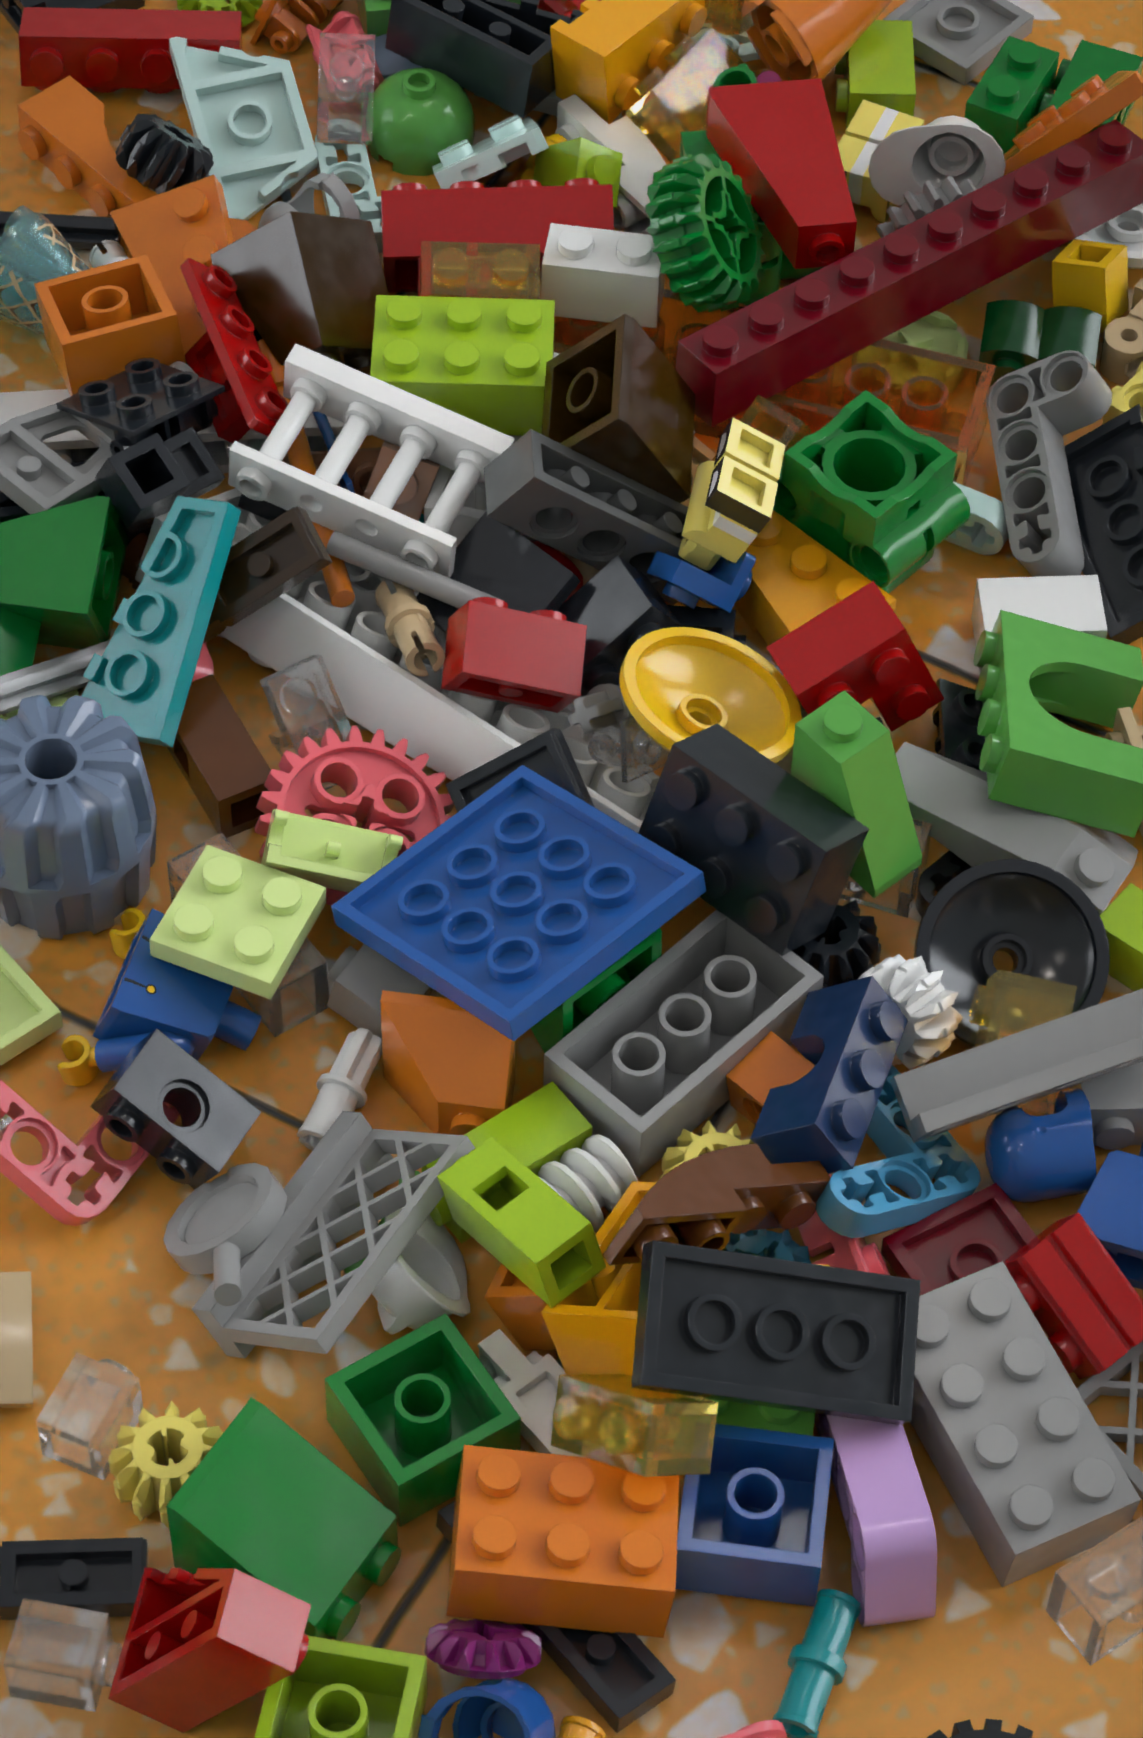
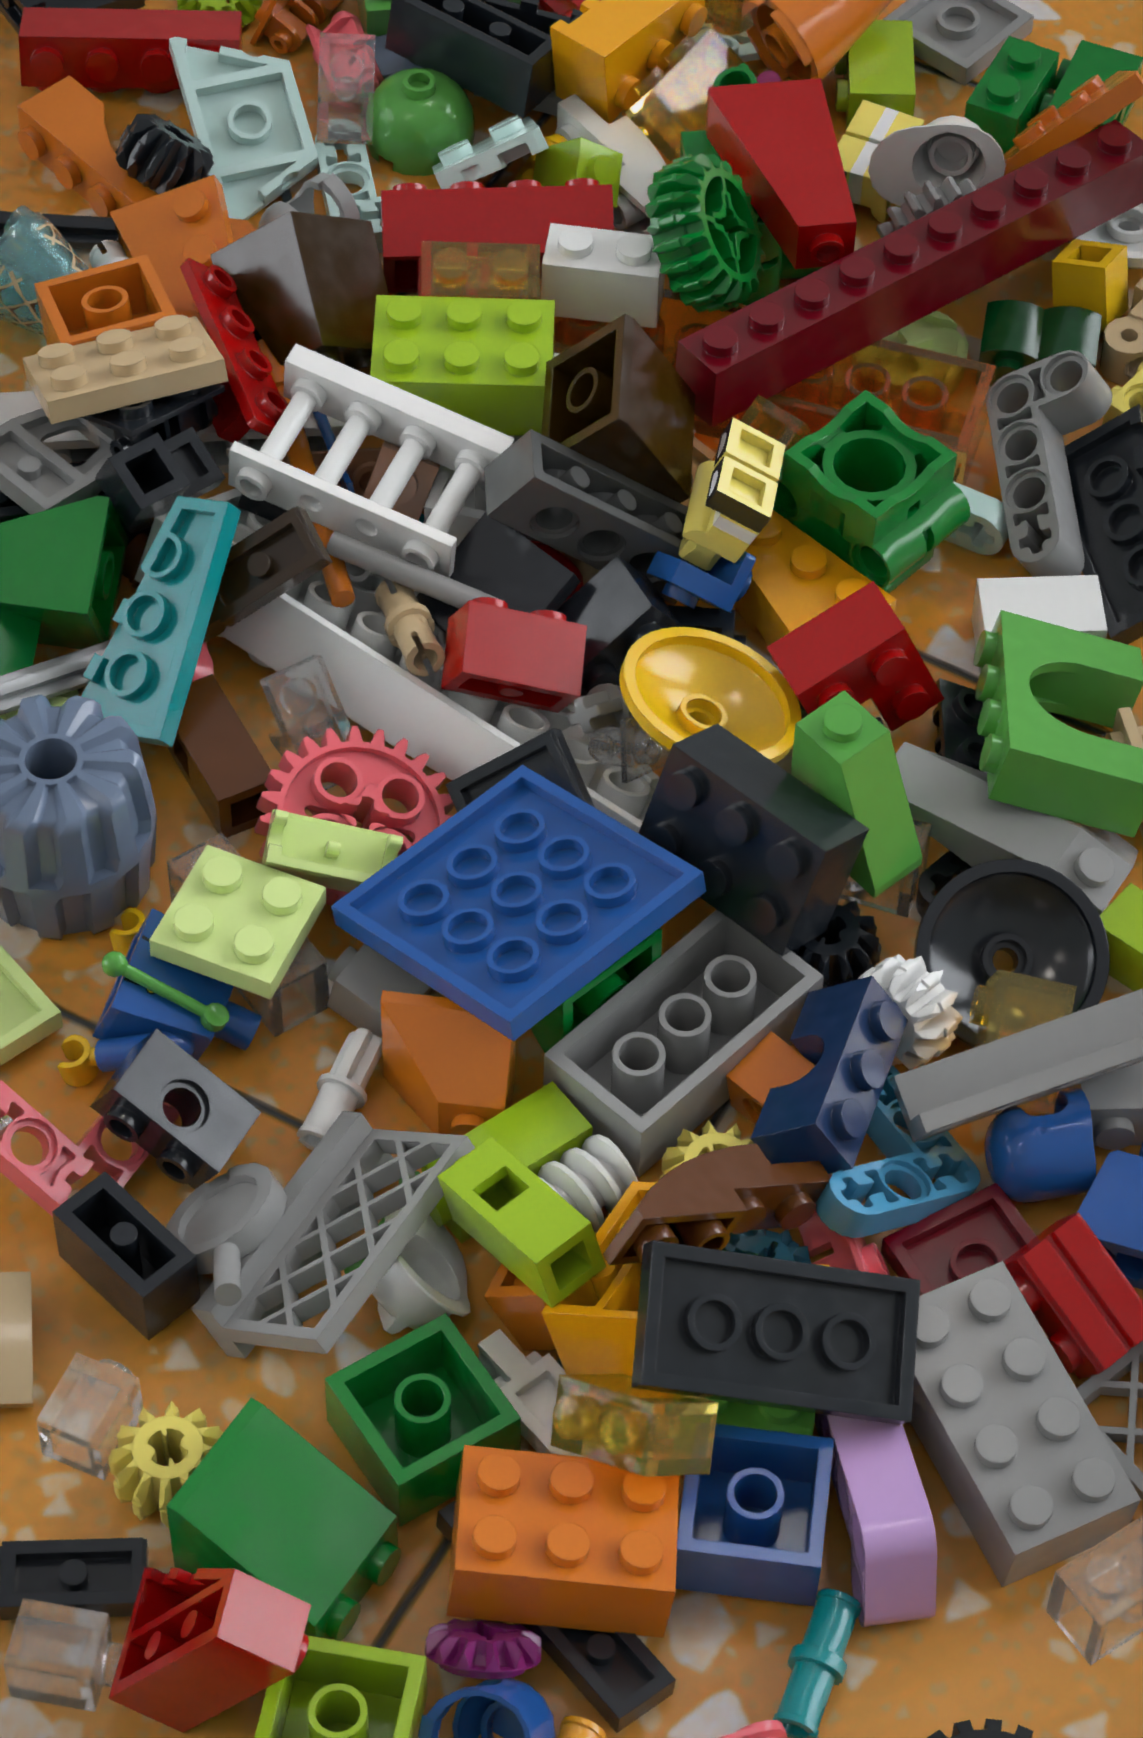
none -> tan plate [22,315,228,424]
none -> black brick [52,1171,200,1341]
none -> bright green hinge [102,951,230,1032]

